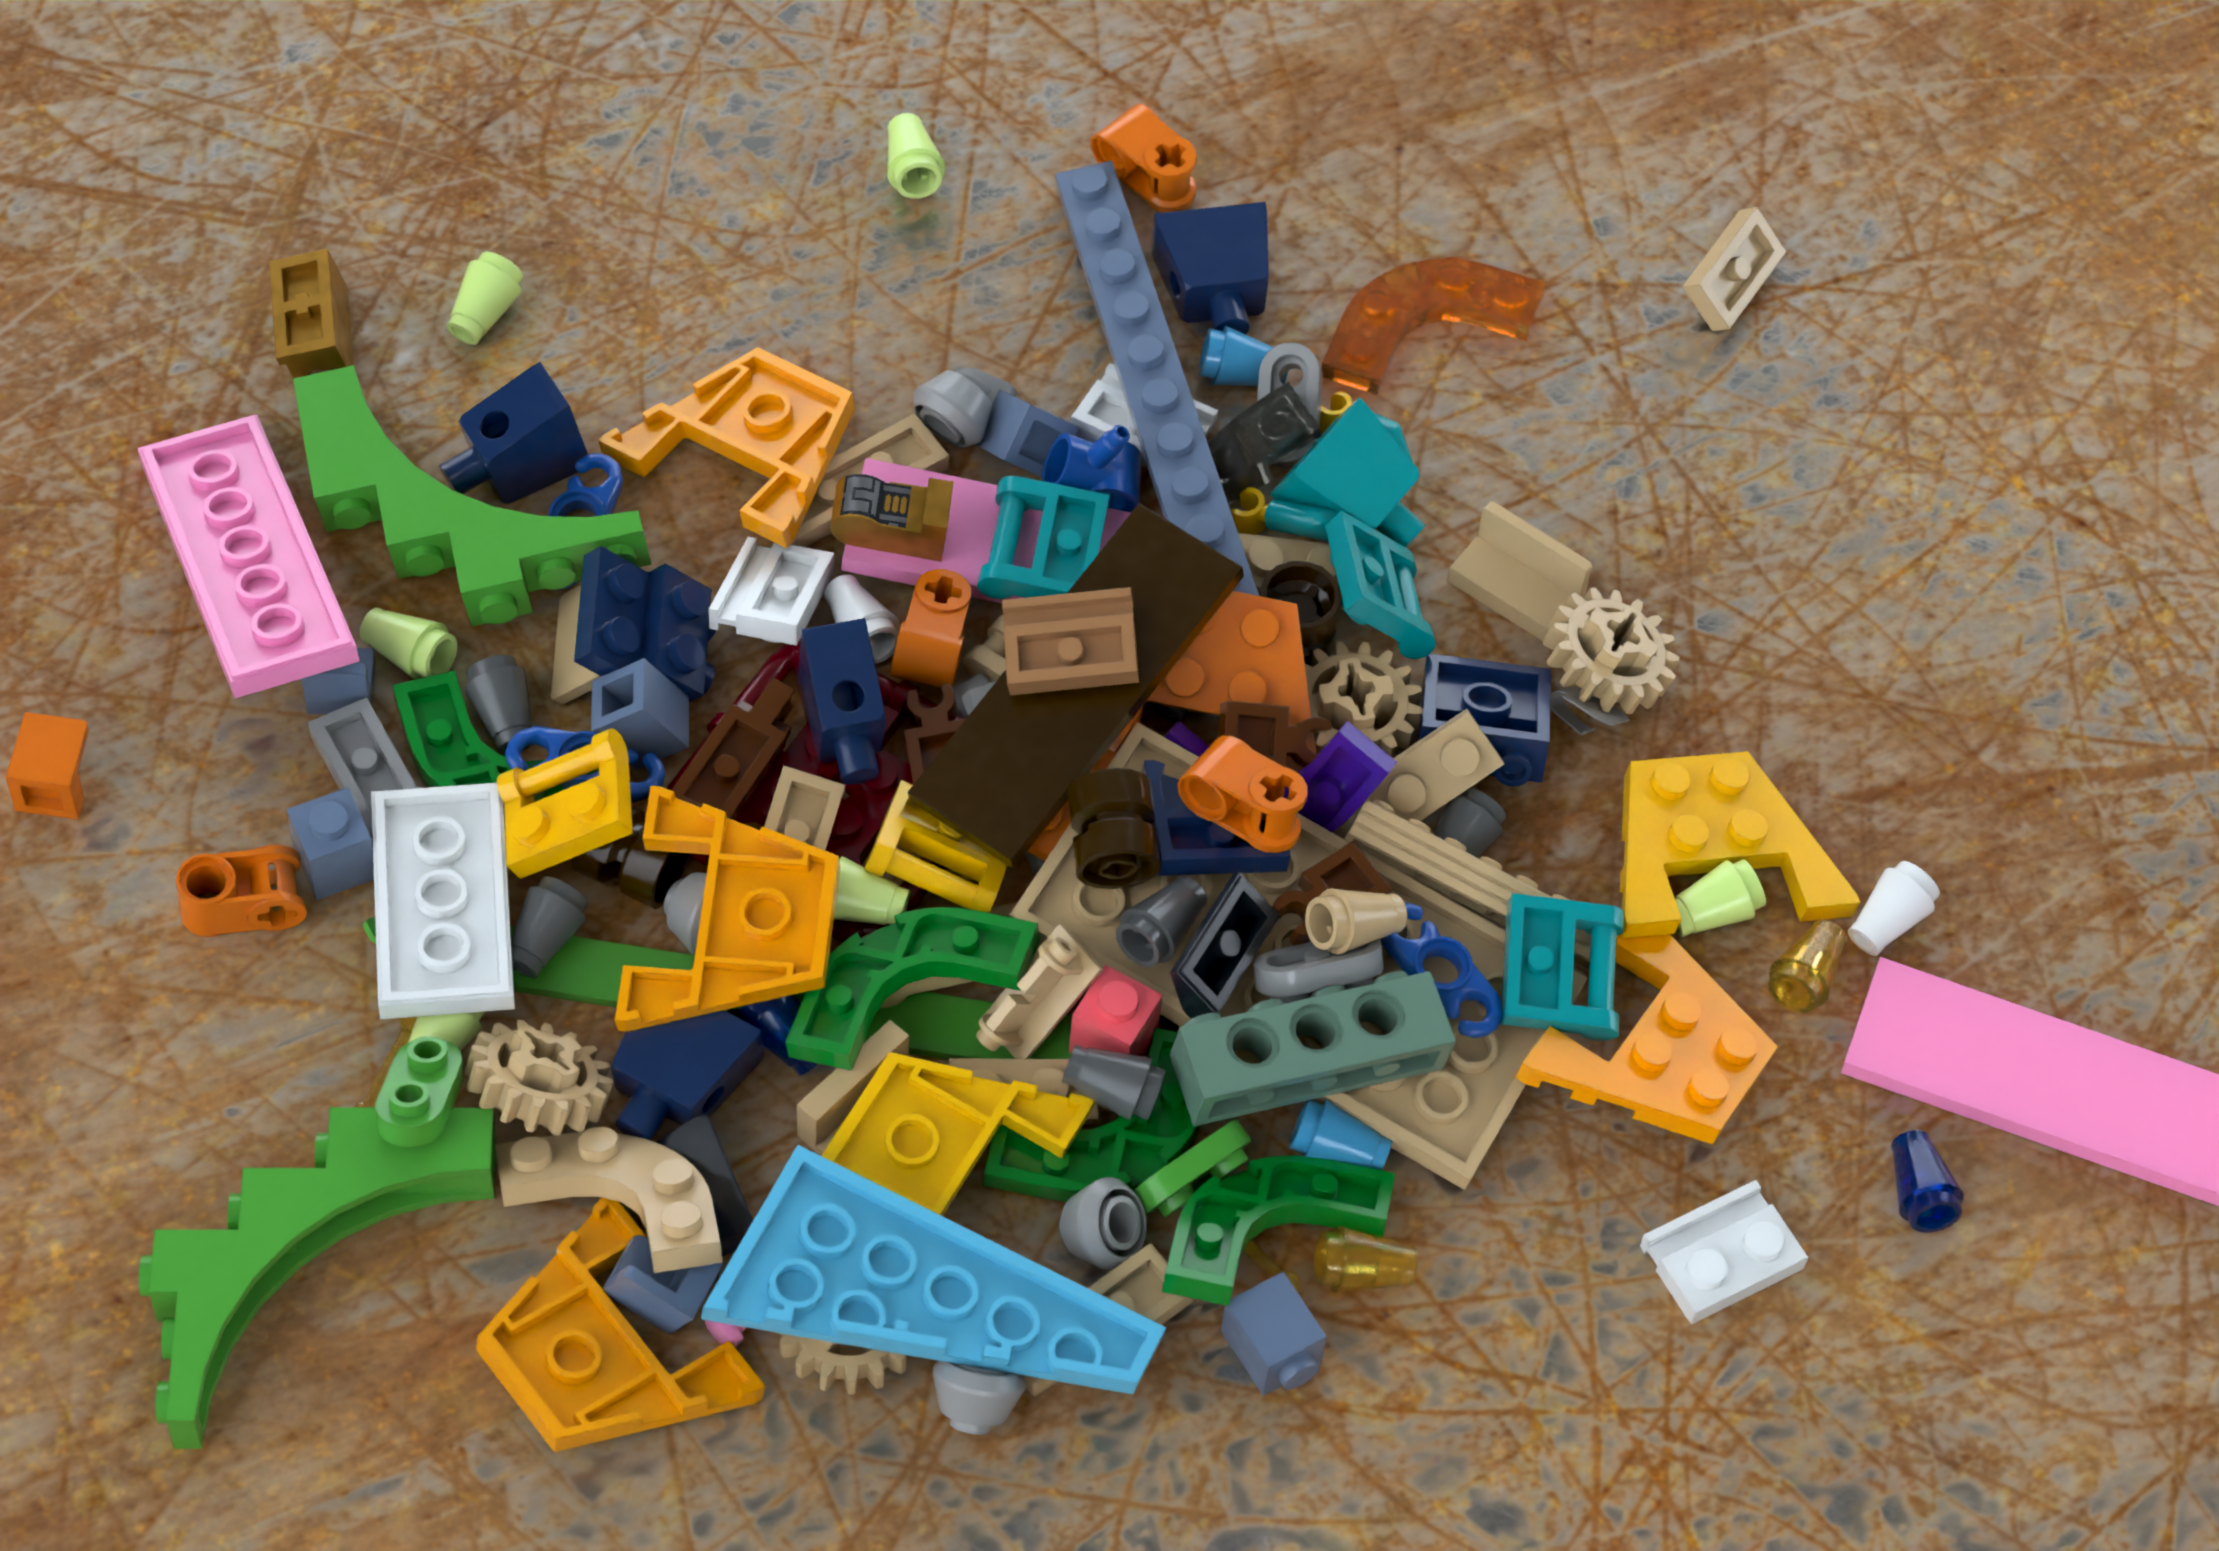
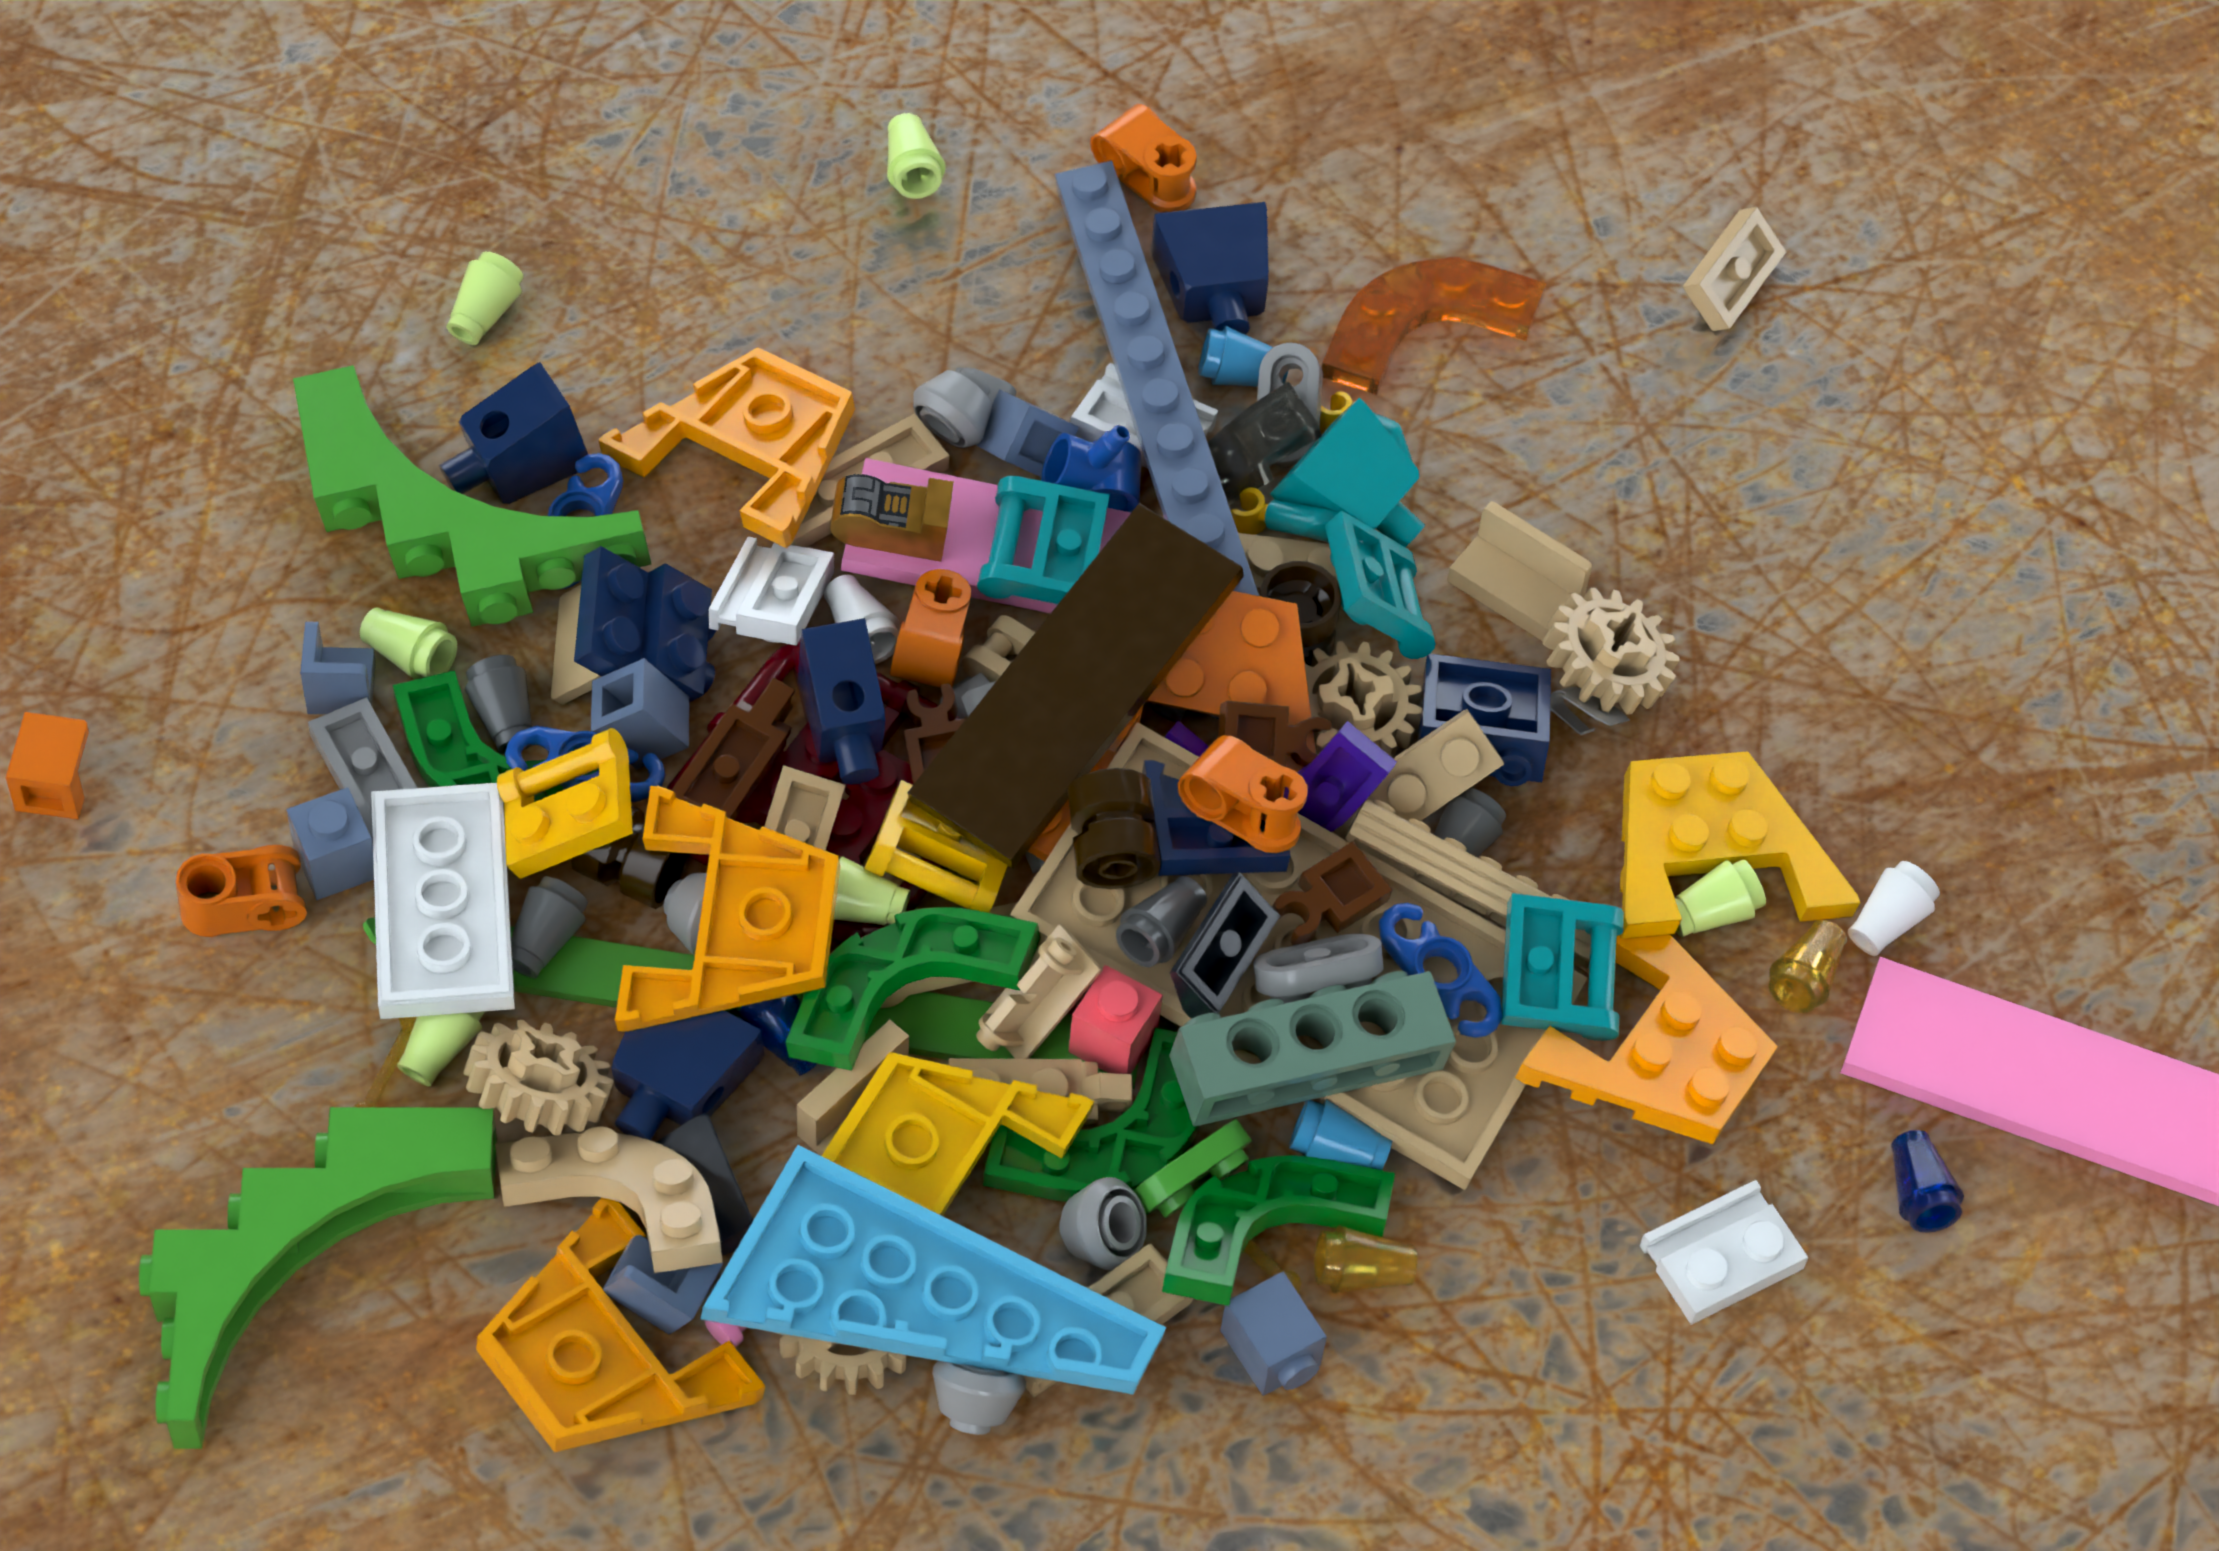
bright pink tile [137,415,359,699] -> none
pearl gold hinge [269,248,354,378] -> none
bright green plate [375,1036,463,1147] -> none
medium nougat plate [1002,587,1139,695] -> none
dark grey cone [1062,1044,1166,1121] -> none
tan cone [1305,888,1407,955] -> none

